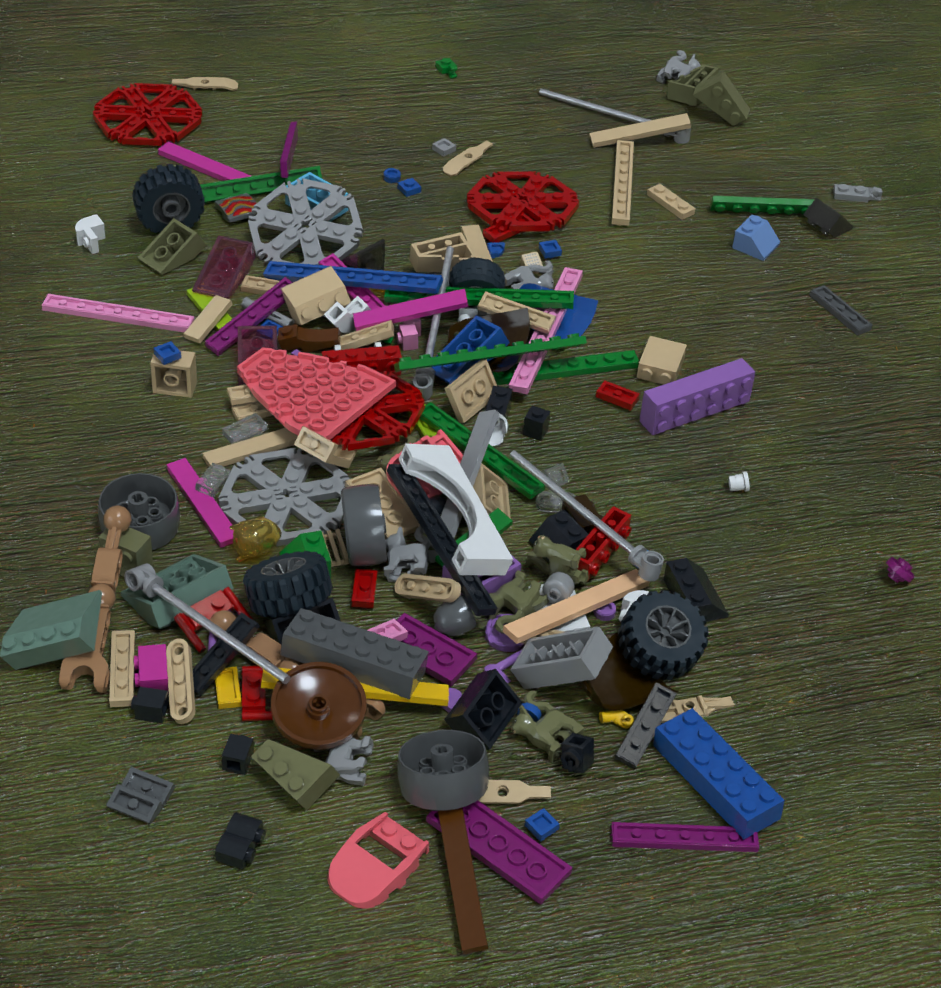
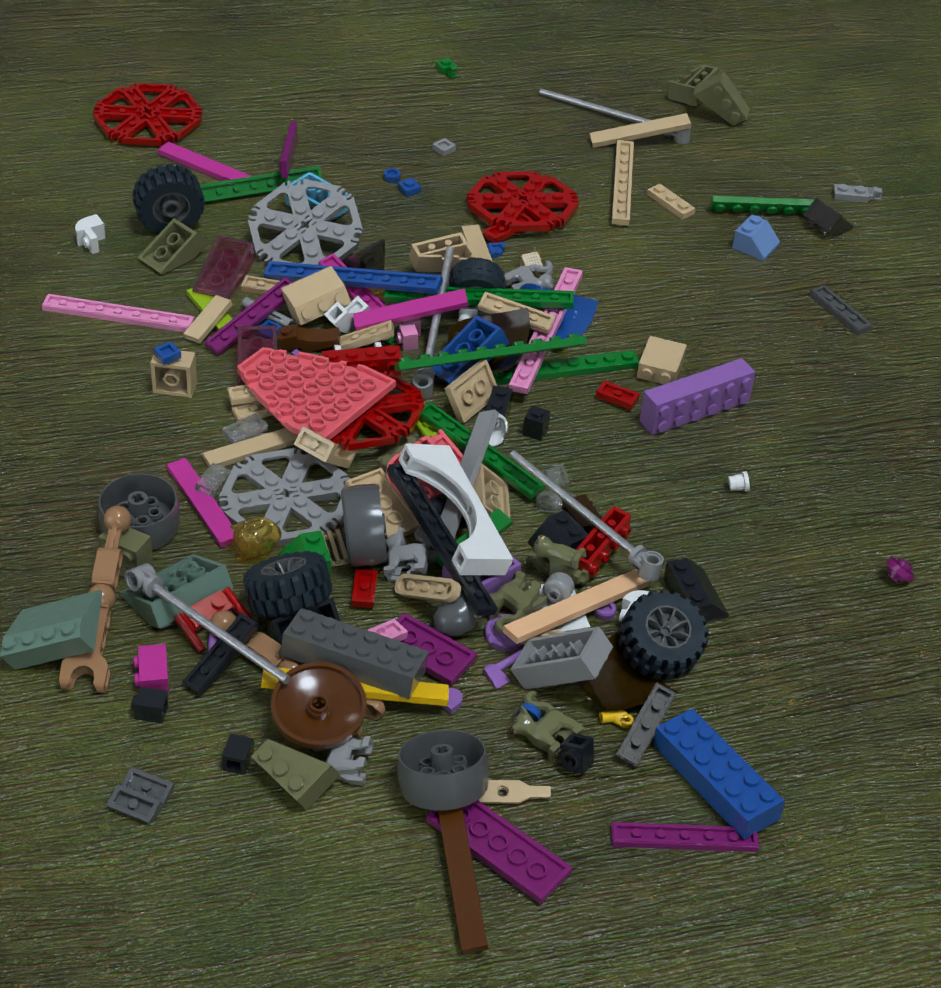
tan plate [109,630,135,707] -> none
tan plate [166,639,195,724] -> none
tan piece [172,77,238,91] -> none
slope [214,193,257,223] -> none
yellow tile [215,666,242,709] -> none
black brick [215,812,266,870] -> none
red plate [242,666,273,721] -> none
coral slope [327,812,429,909] -> none
tan piece [443,140,493,177] -> none
black slope [444,669,522,750] -> none
blue plate [525,808,560,842] -> none
blue plate [539,240,562,259] -> none
light grey animal [656,50,701,83] -> none
tan piece [661,695,734,723] -> none

